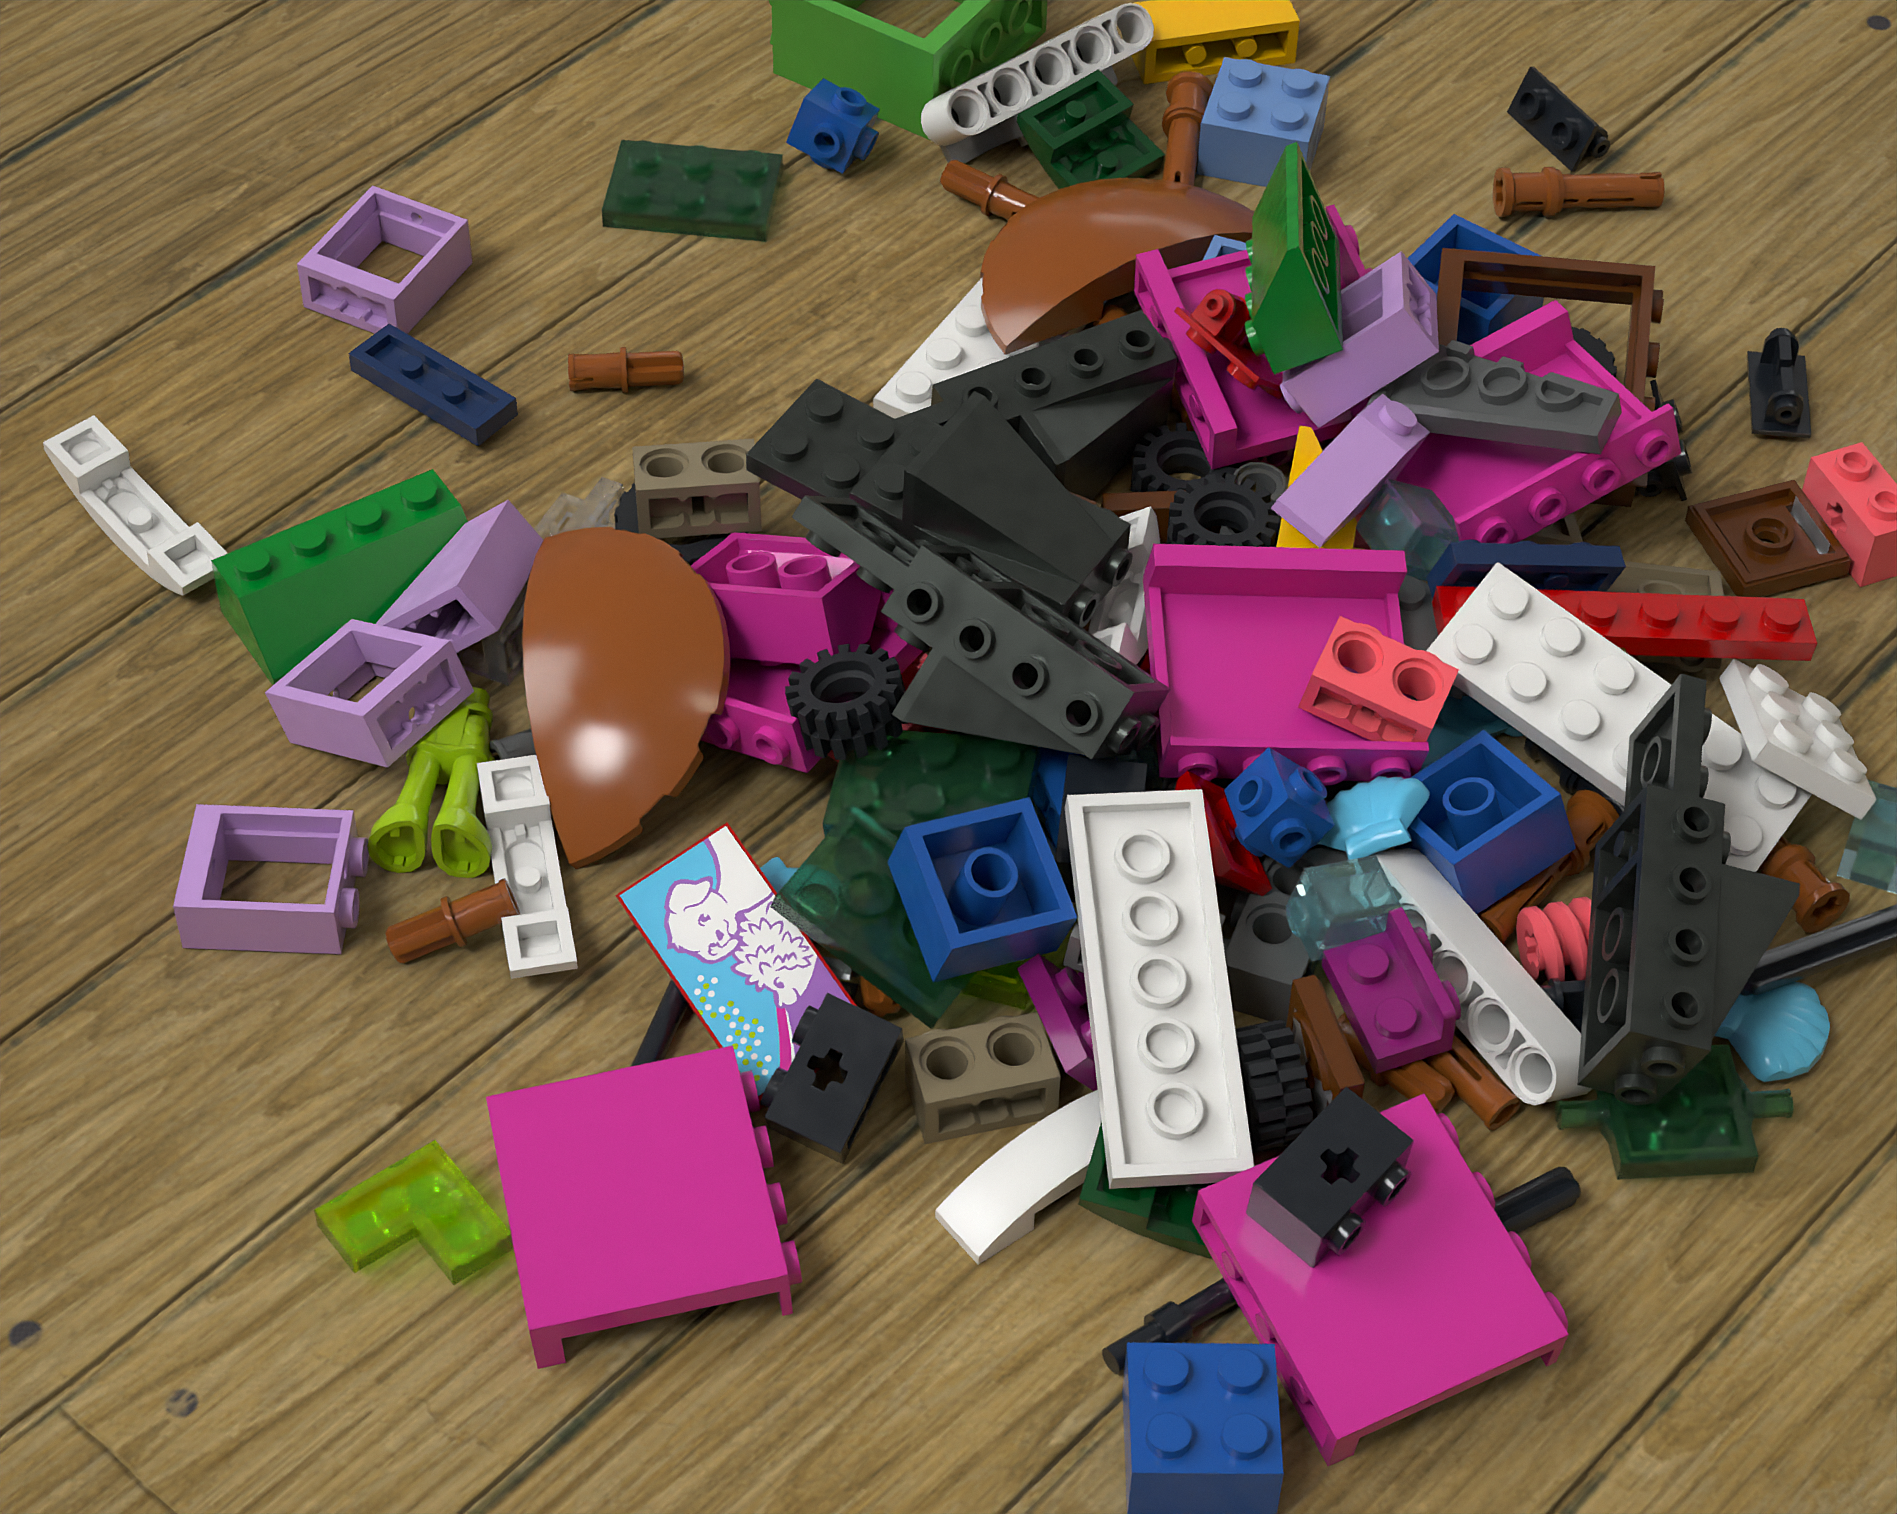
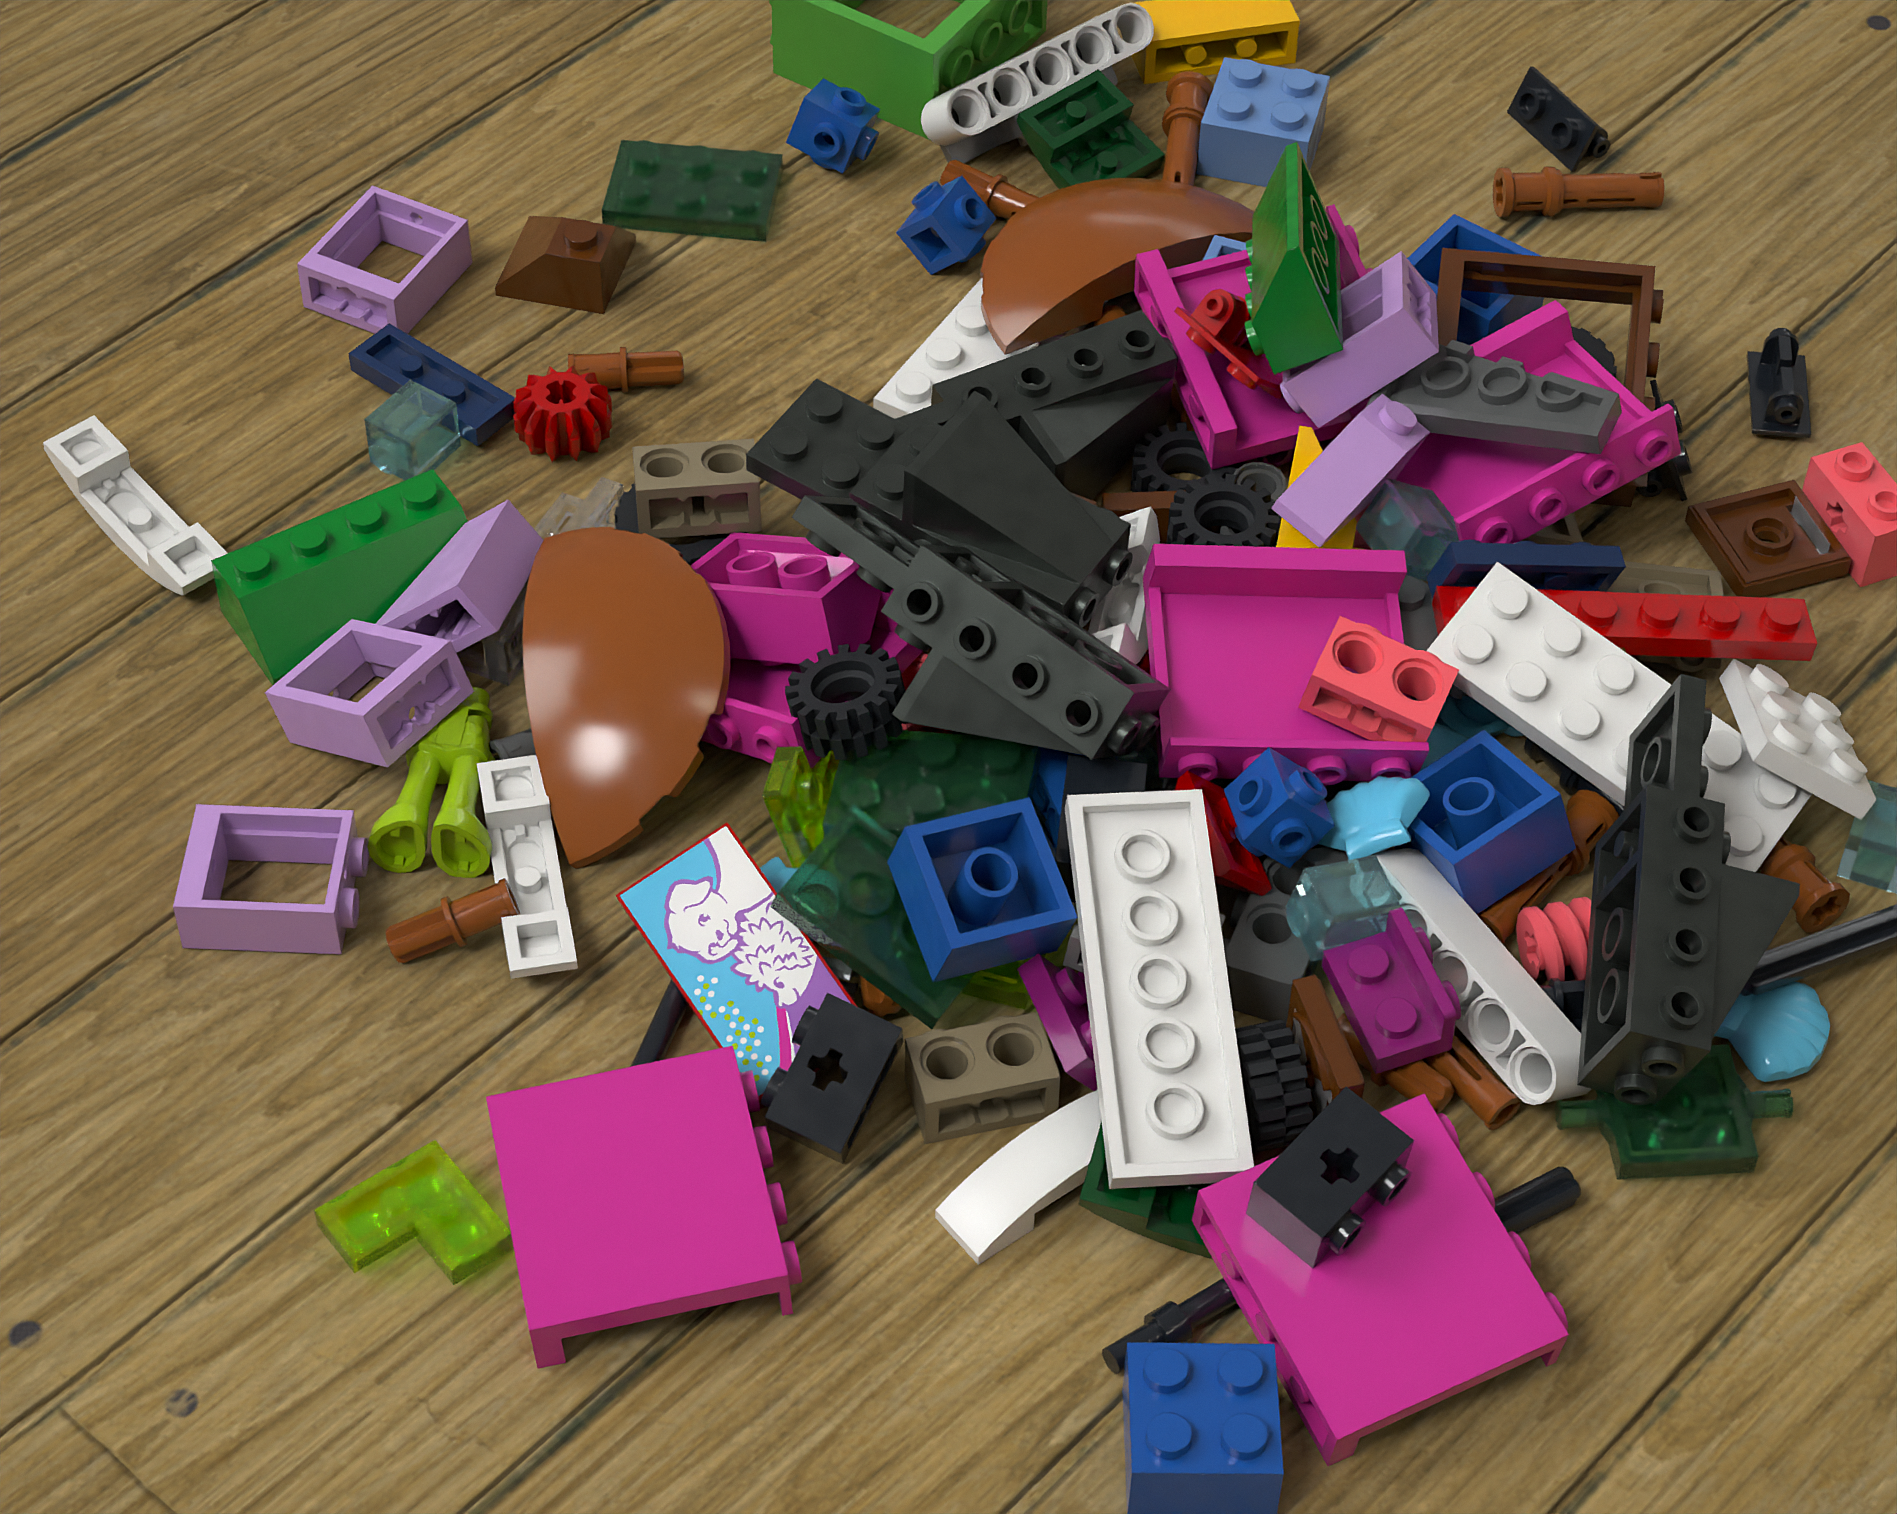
none -> clear light blue brick [364,380,461,480]
none -> reddish brown slope [495,216,636,314]
none -> red gear [513,365,612,462]
none -> clear neon green plate [762,746,855,873]
none -> blue brick [896,176,996,275]

